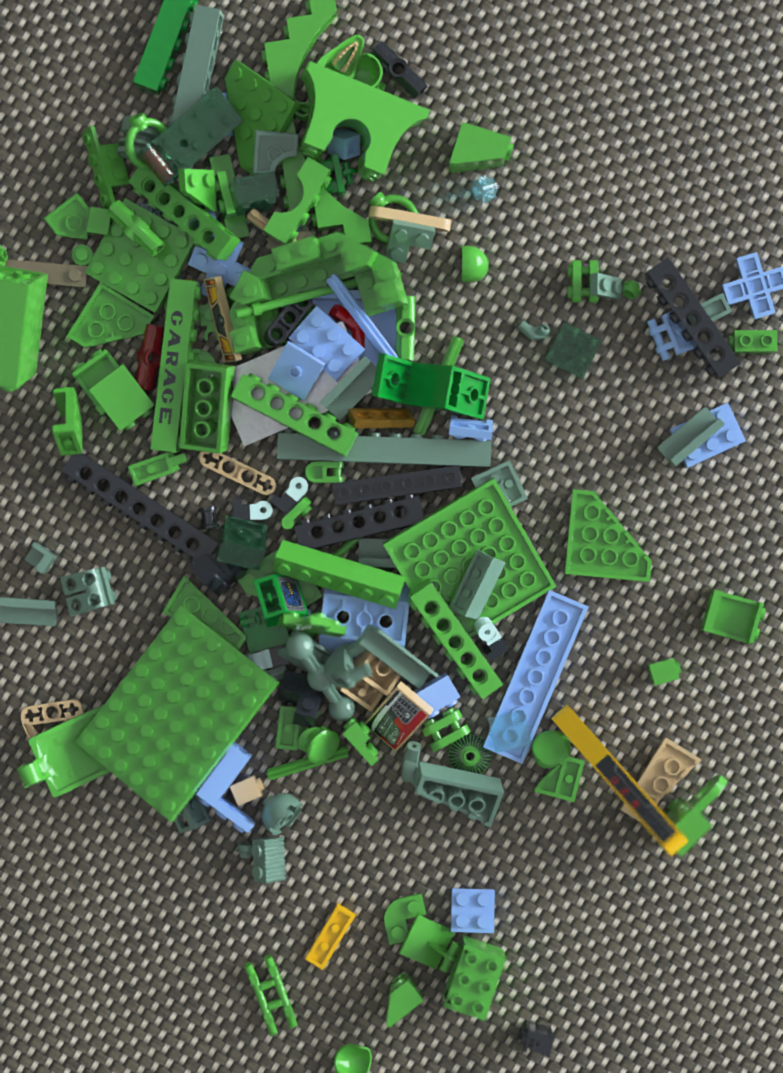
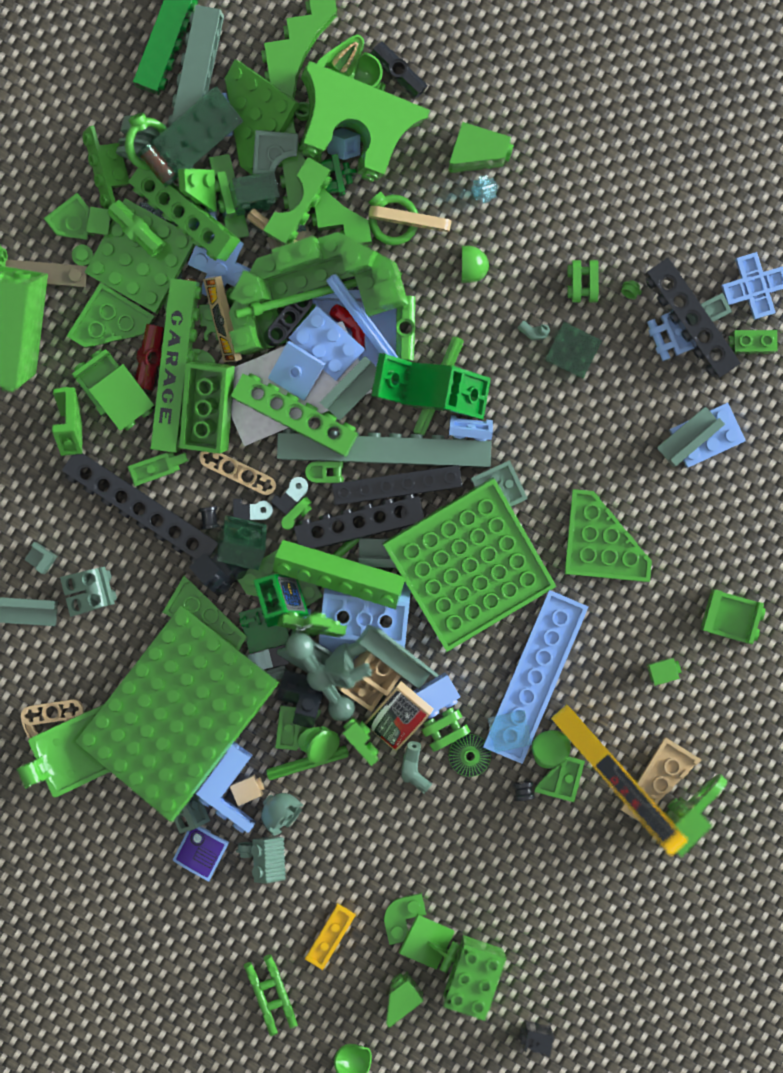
pearl gold plate [347,408,415,429] -> none
sand green plate [385,219,435,263] -> none
bright green brick [407,579,503,699] -> none
sand green wedge [413,761,504,828] -> none
sand green panel [449,550,505,619] -> none
light blue plate [451,888,495,933] -> none
leg [474,617,509,661] -> none
sand green plate [590,273,622,300] -> none
none -> dark purple slope [173,826,229,881]
none -> black wheel [512,781,535,801]

